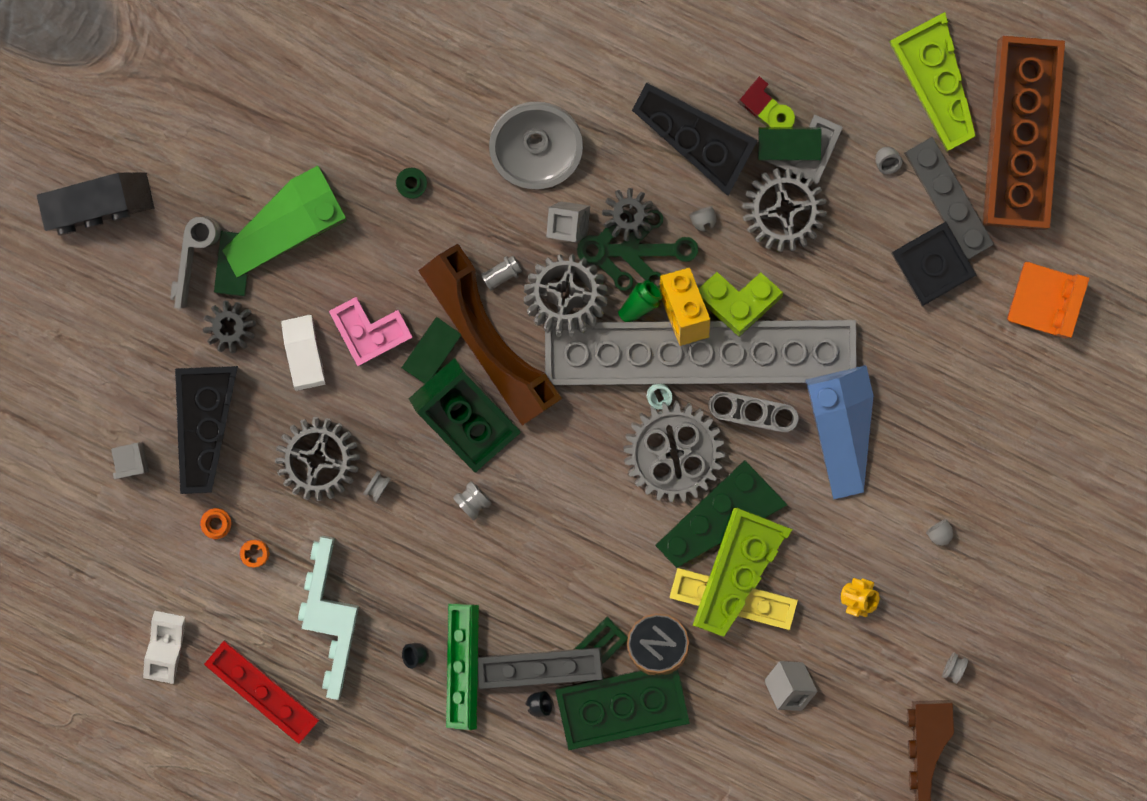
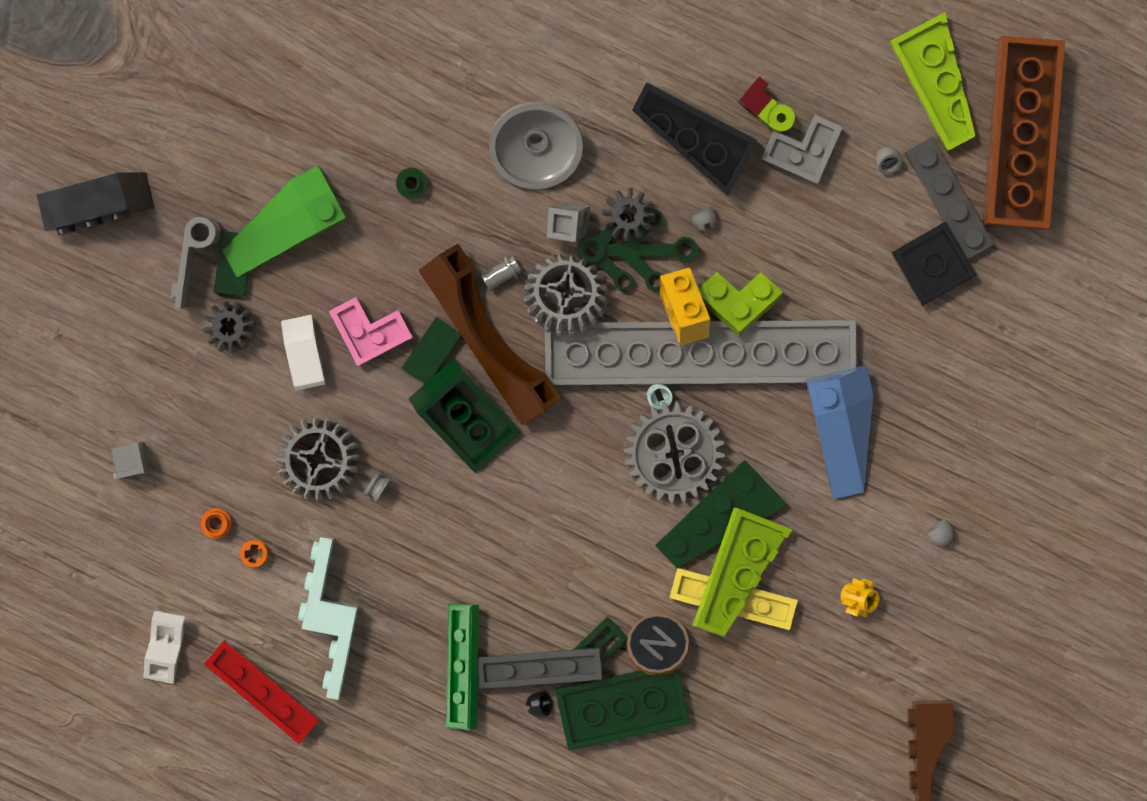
black wedge [175,366,238,494] -> none
black hinge [402,643,429,669] -> none
light grey wheel [453,481,492,520] -> none
green cone [618,280,663,322] -> none
light grey beam [708,392,798,432] -> none
light grey gear [742,168,827,252] -> none
dark green tile [758,127,822,160] -> none
light grey panel [765,661,818,711] -> none
light grey bush [942,653,968,684] -> none
orange bracket [1007,262,1089,339] -> none

